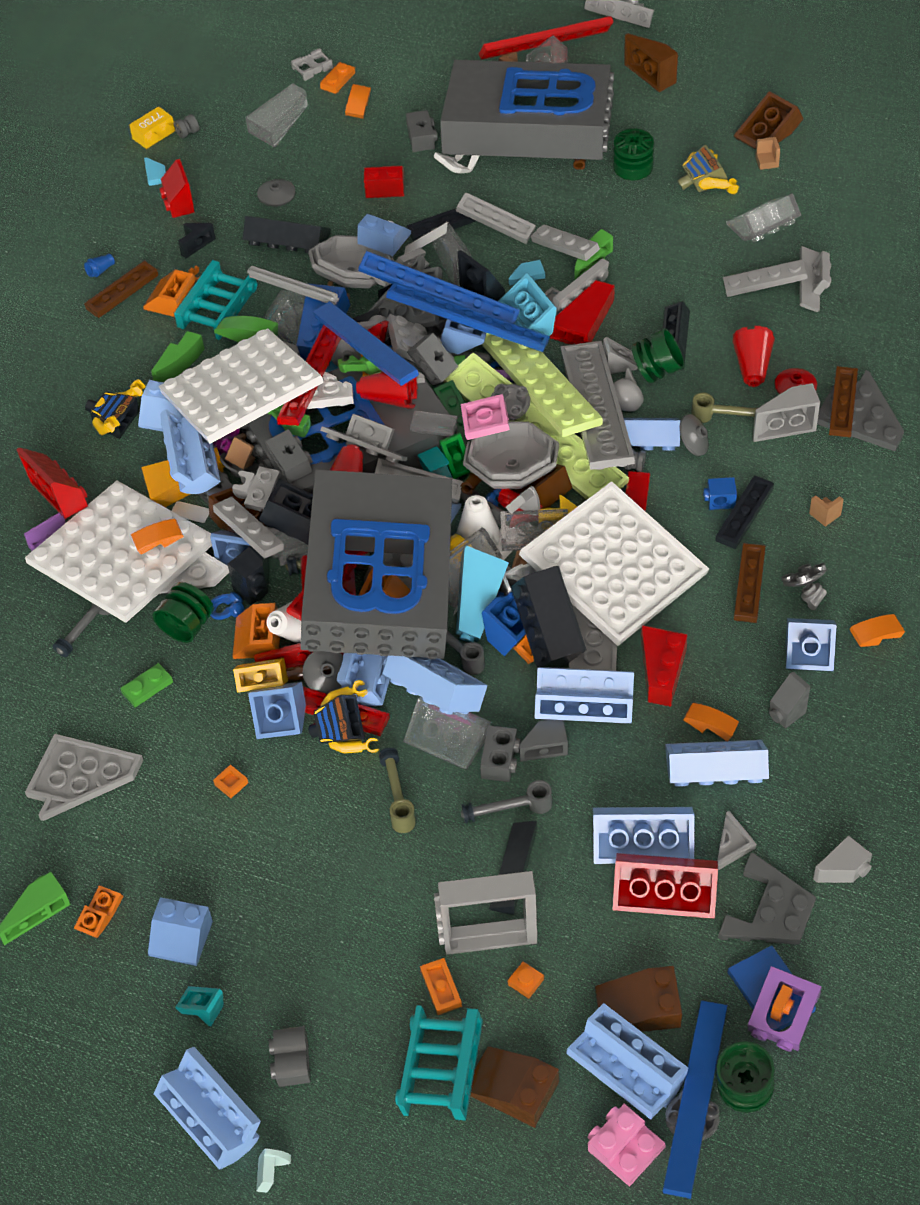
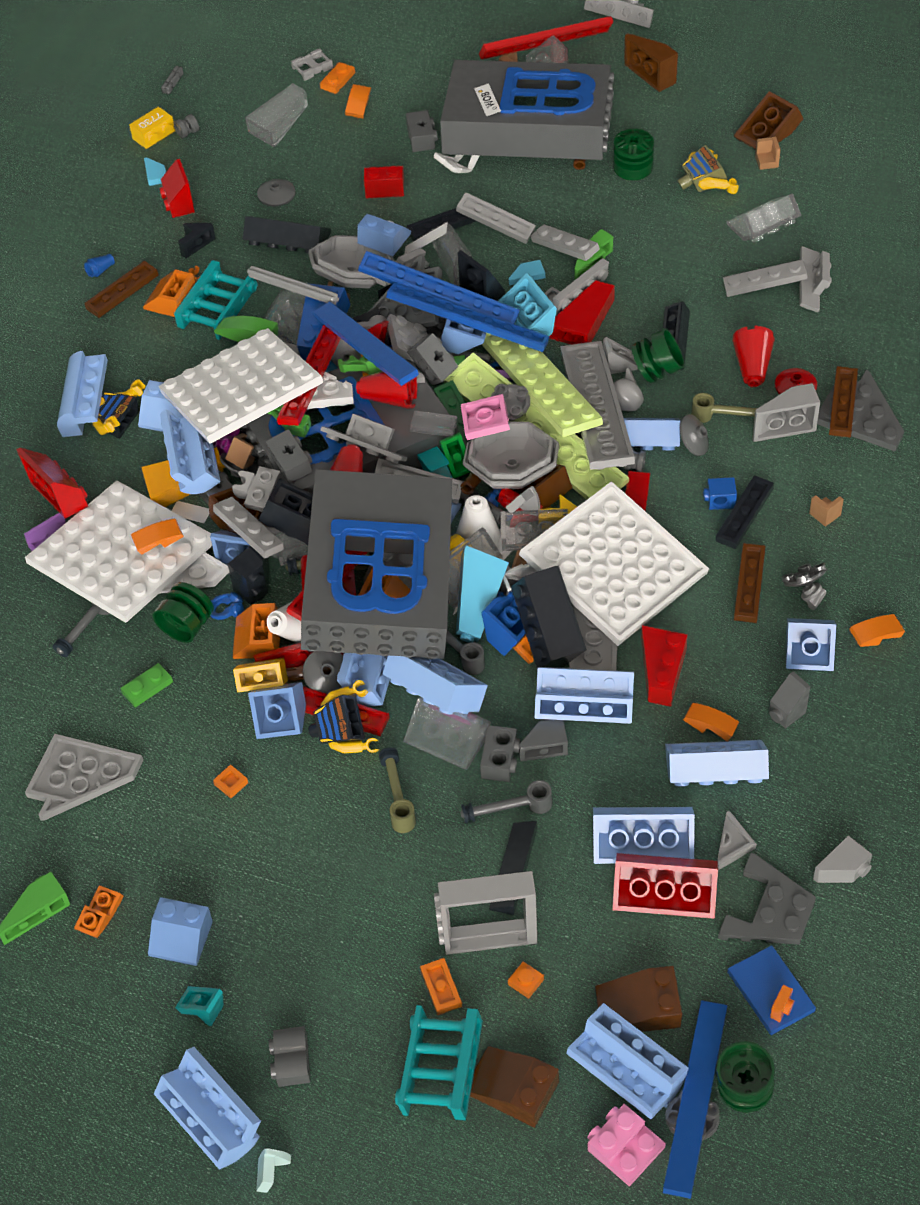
bright green slope [151,331,205,382] -> none
medium lavender panel [748,966,821,1052] -> none
none -> light blue brick [57,351,108,437]
none -> dark grey axle [161,66,184,94]
none -> white sticker [474,83,501,116]

